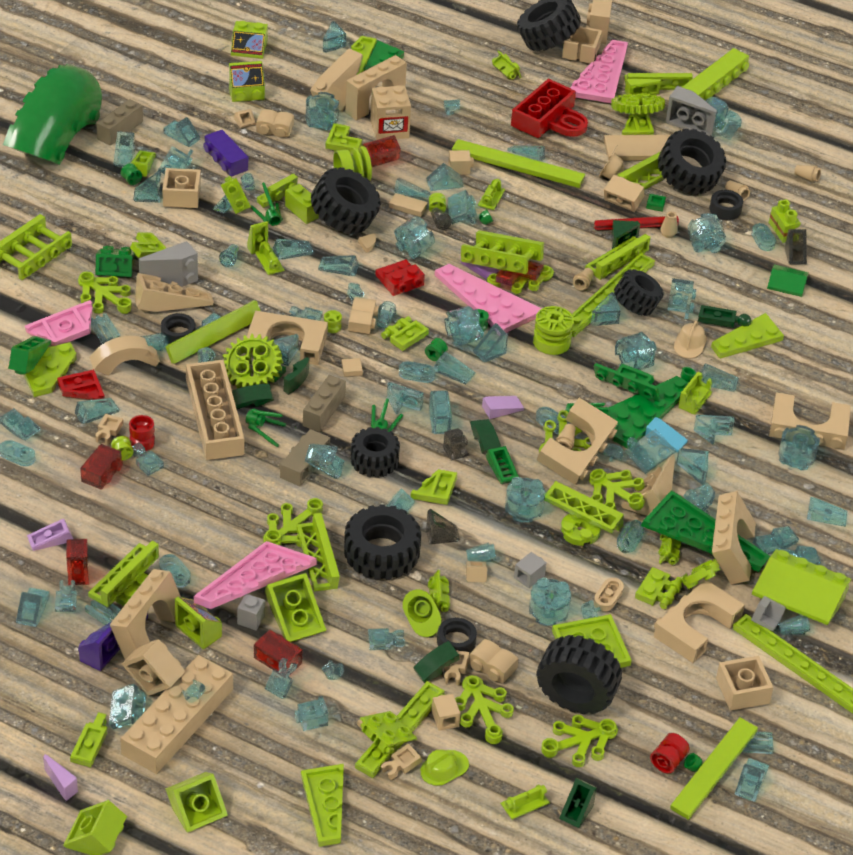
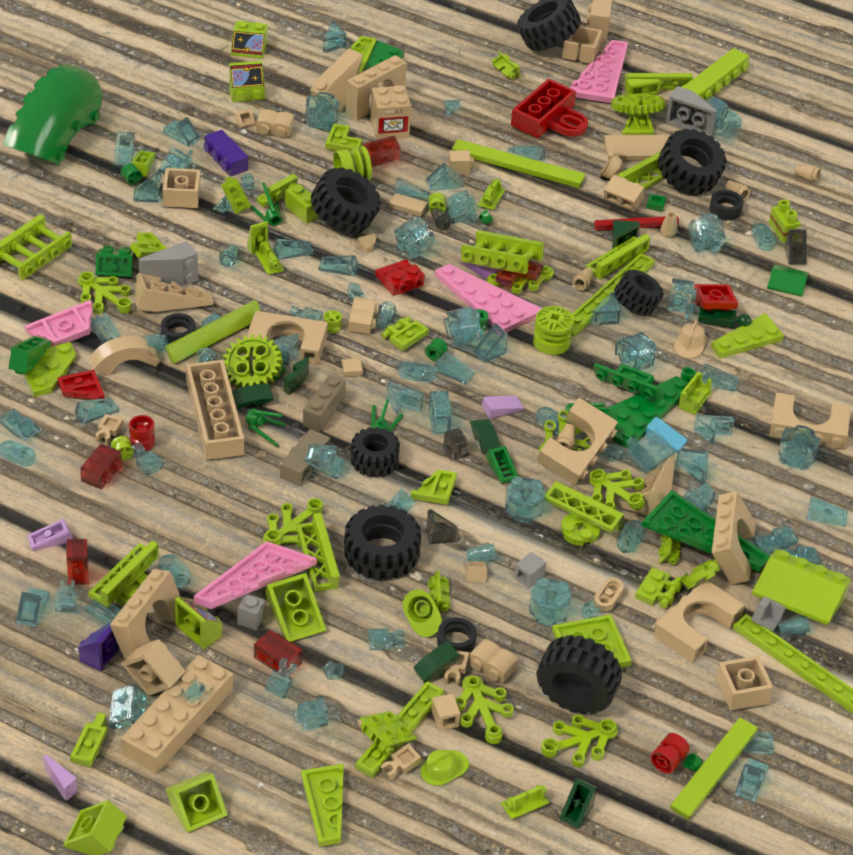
dark tan brick [96,99,143,146] -> none
none -> red plate [692,284,738,310]

